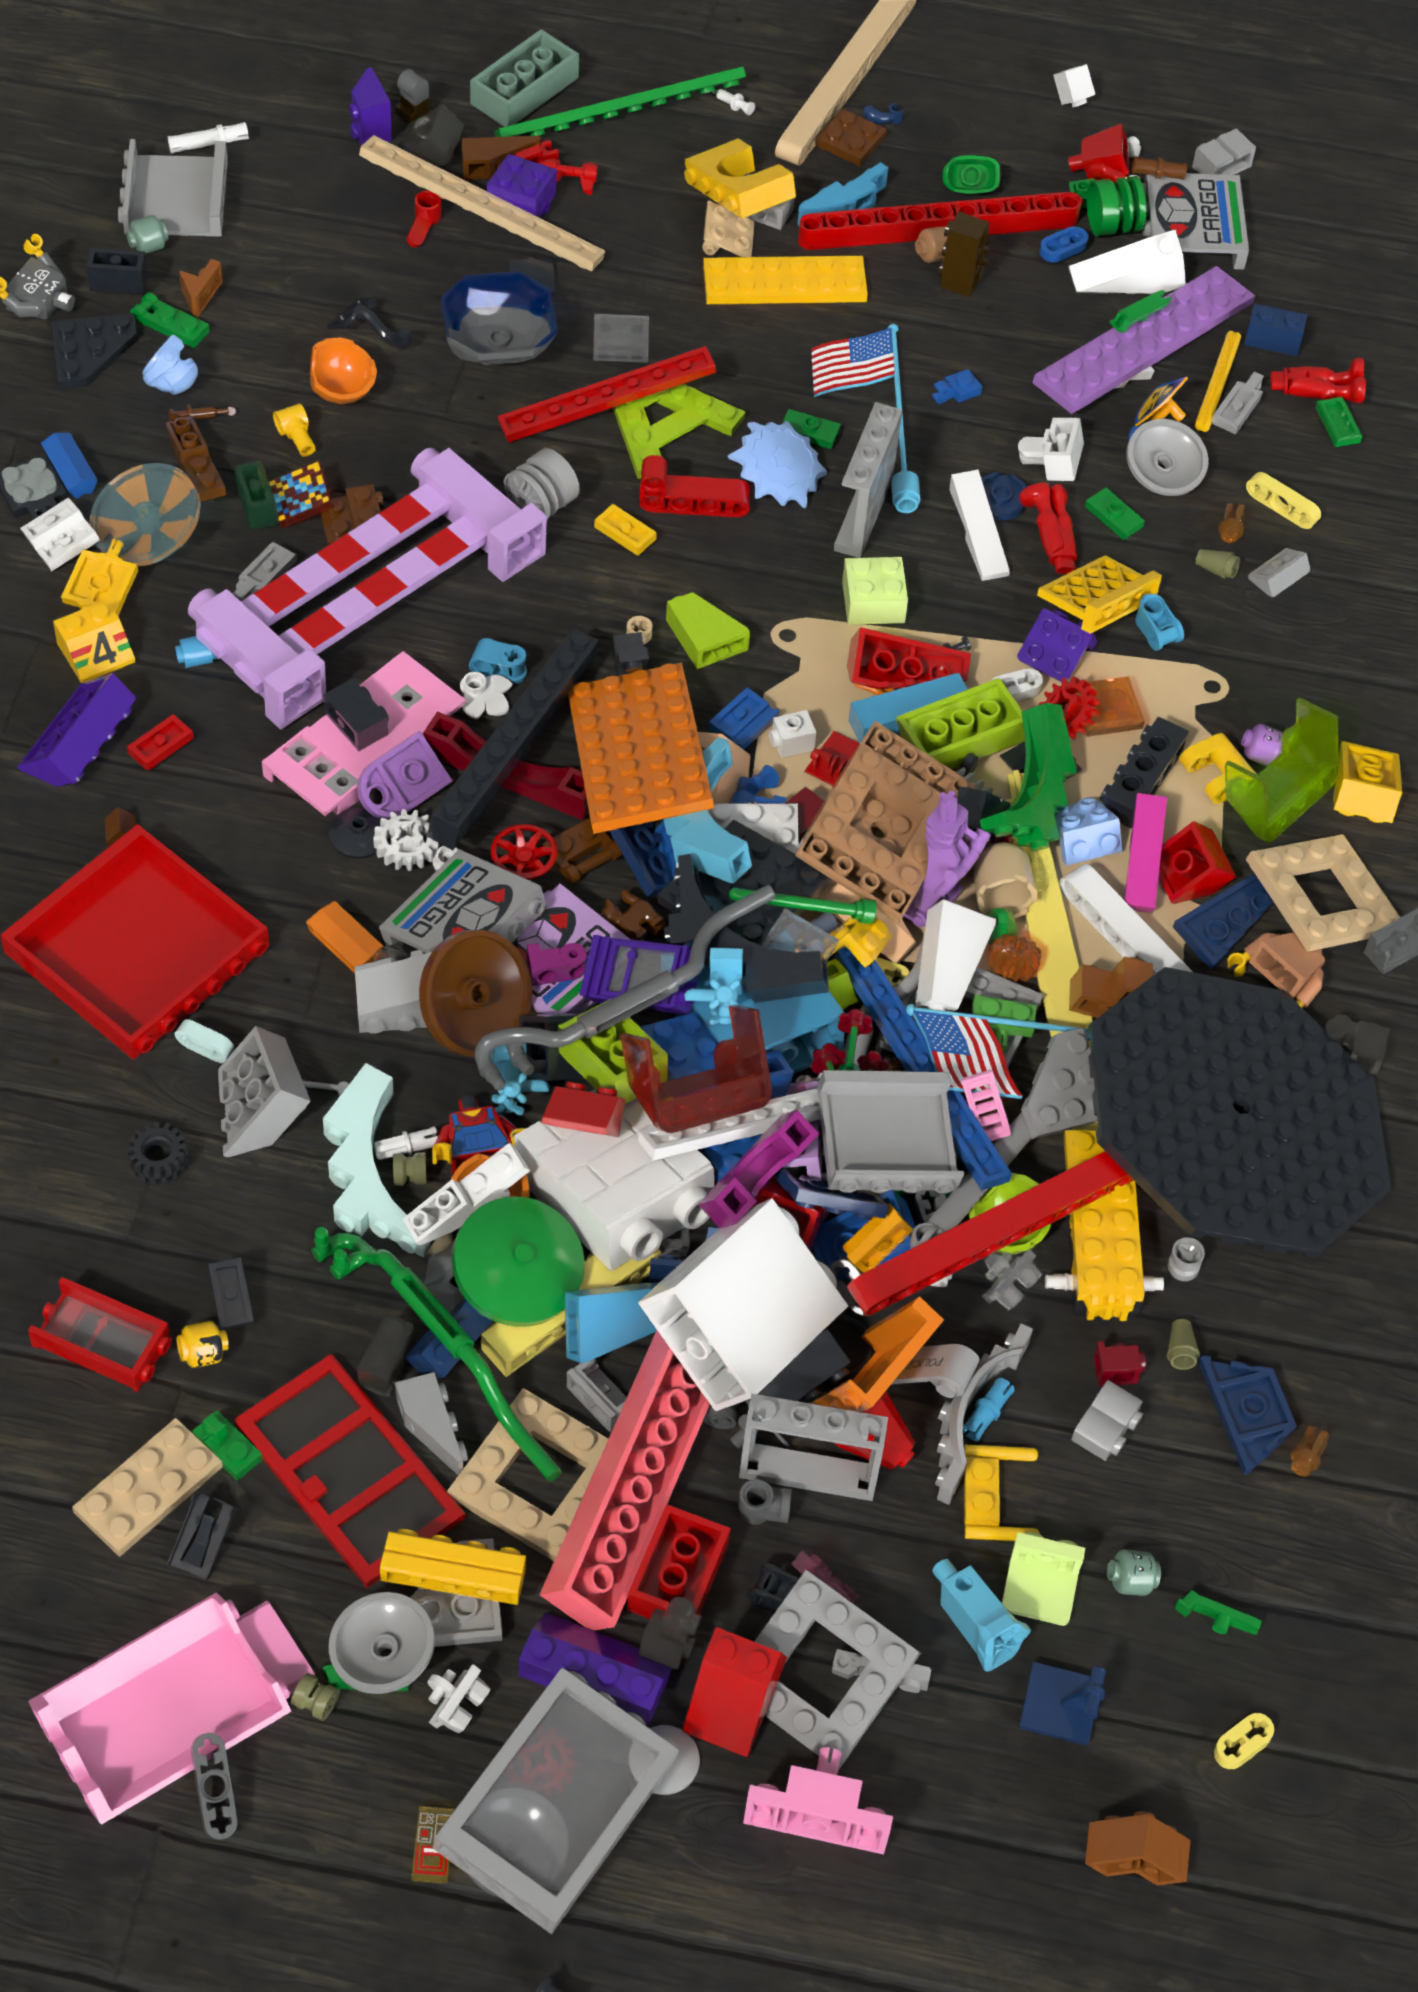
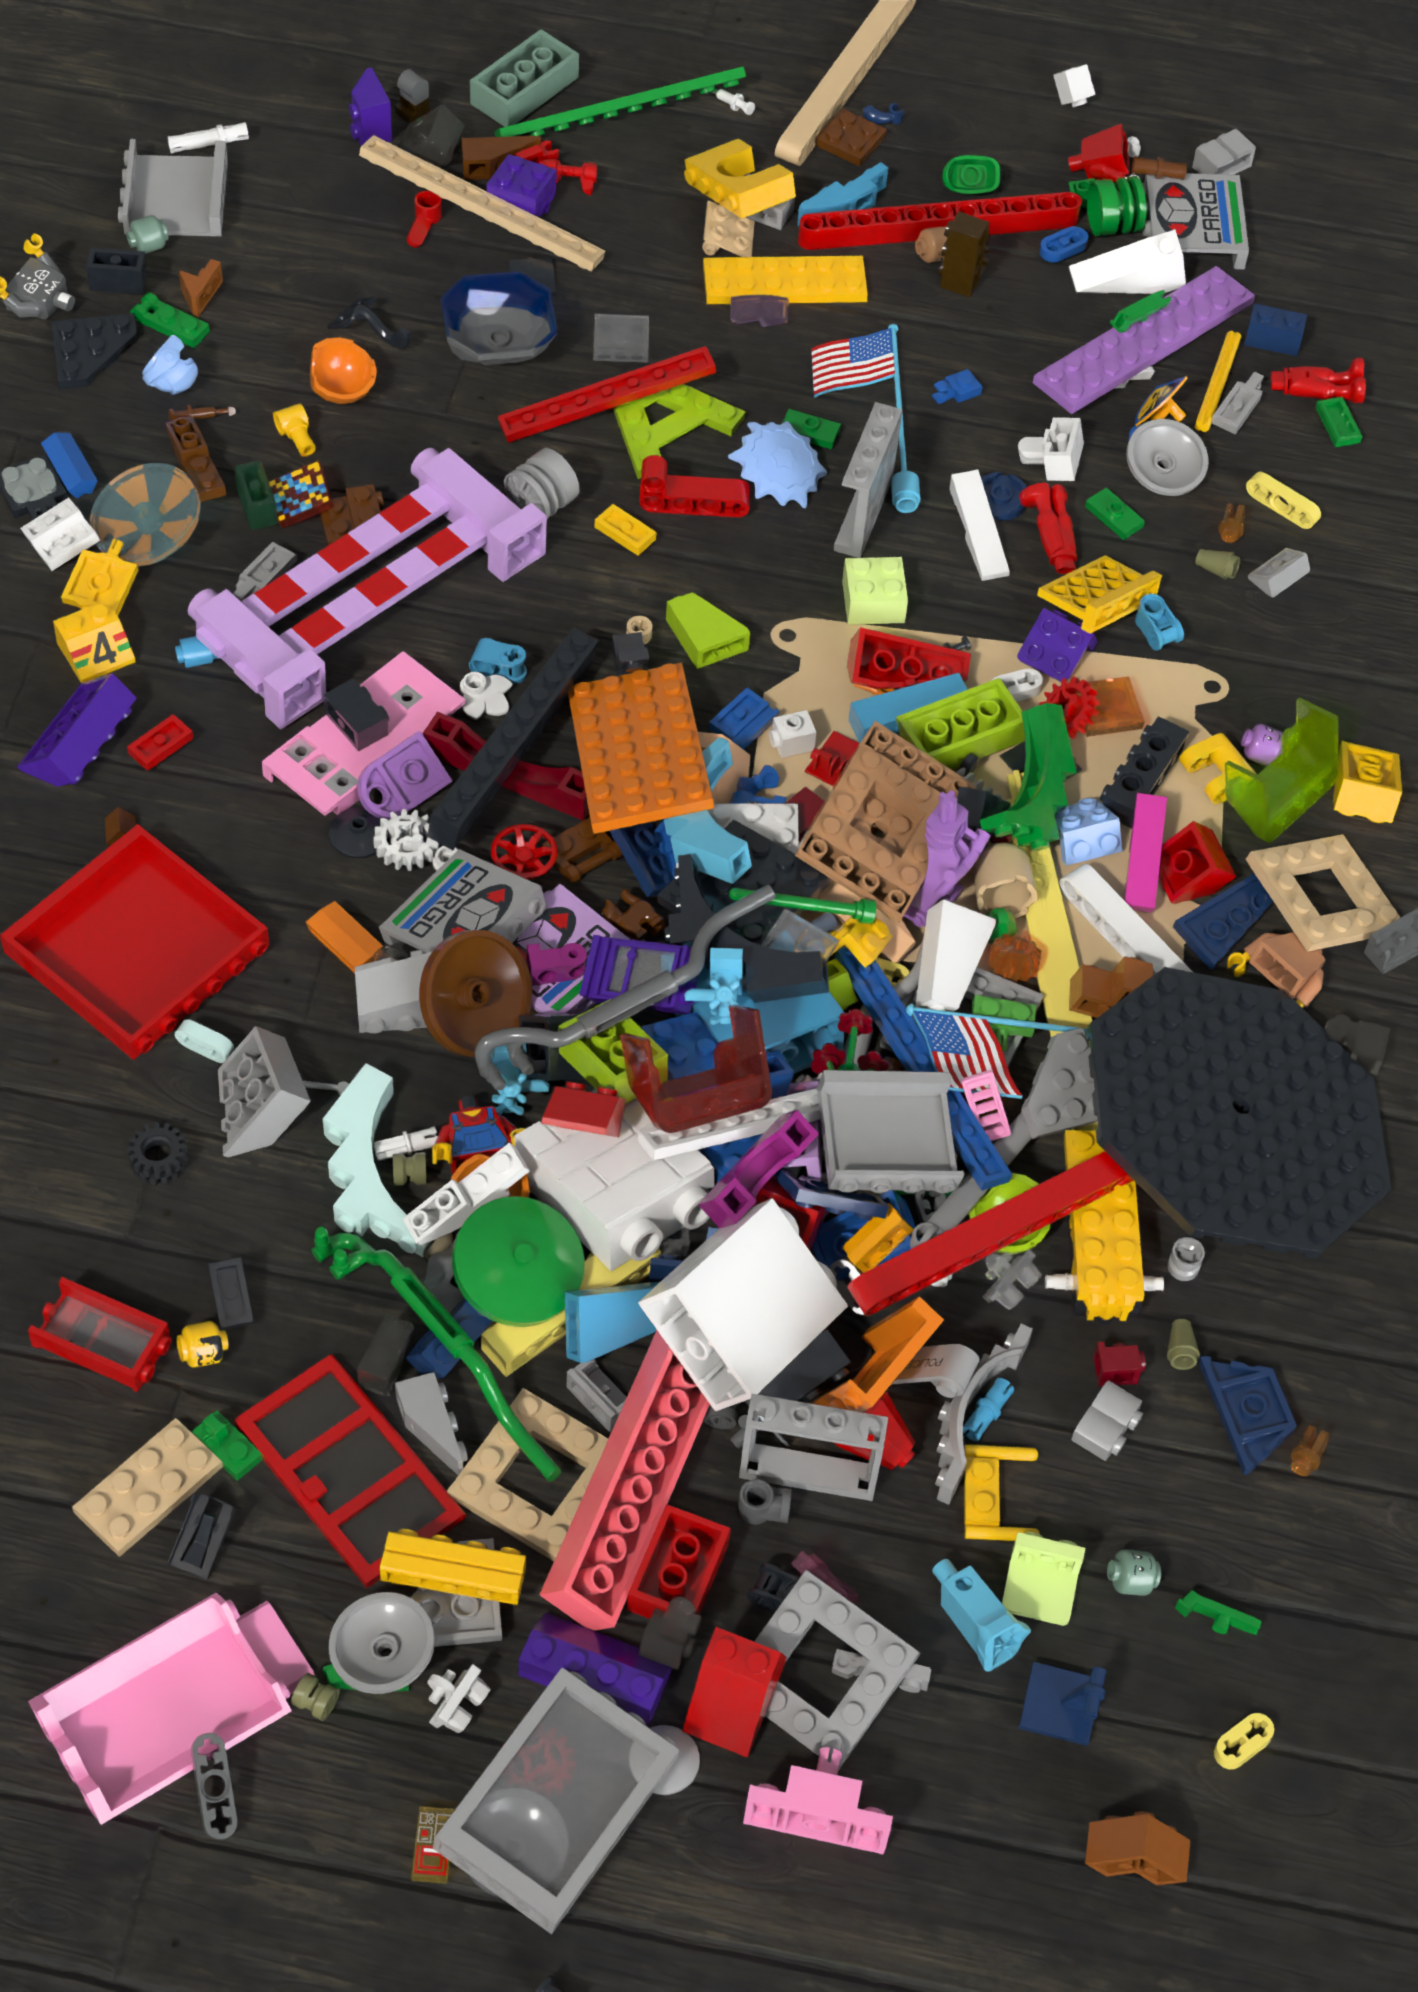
none -> clear purple slope [730,295,789,327]

